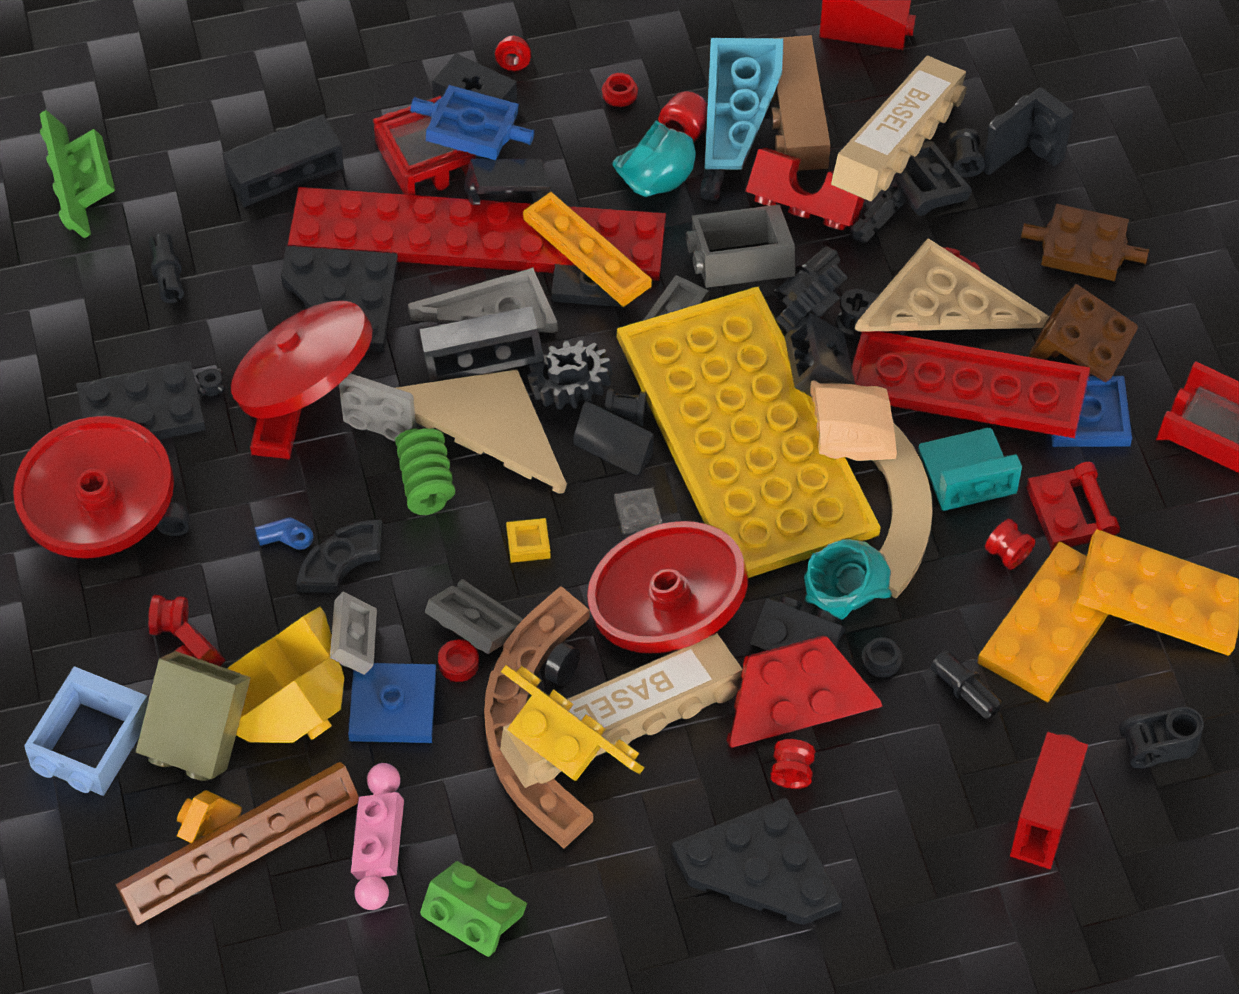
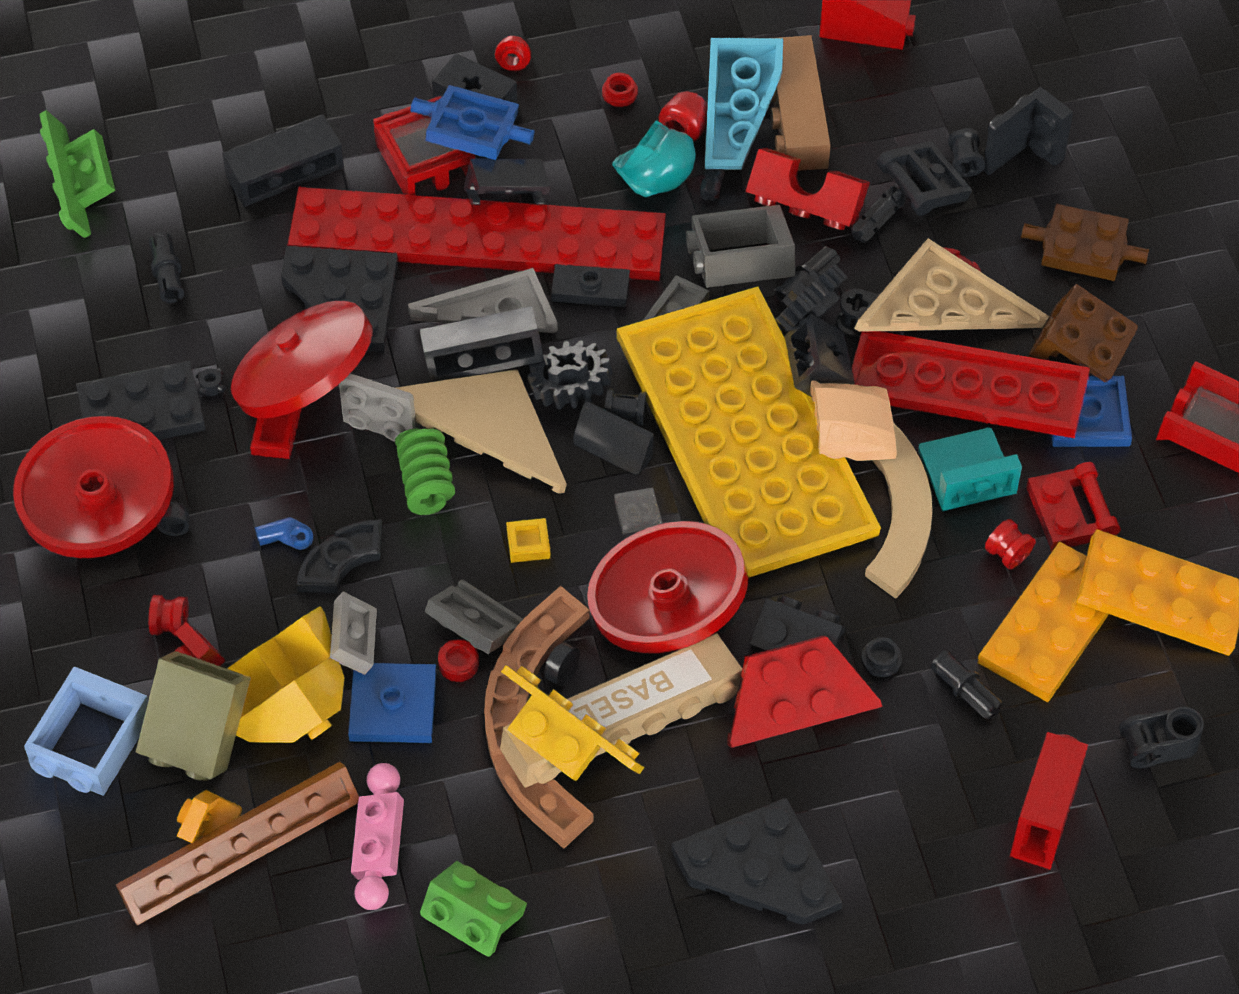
light orange tile [523,192,652,307] -> none
red wheel [771,739,815,789] -> none
teal helmet [804,539,892,619] -> none
tan brick [831,56,967,201] -> none

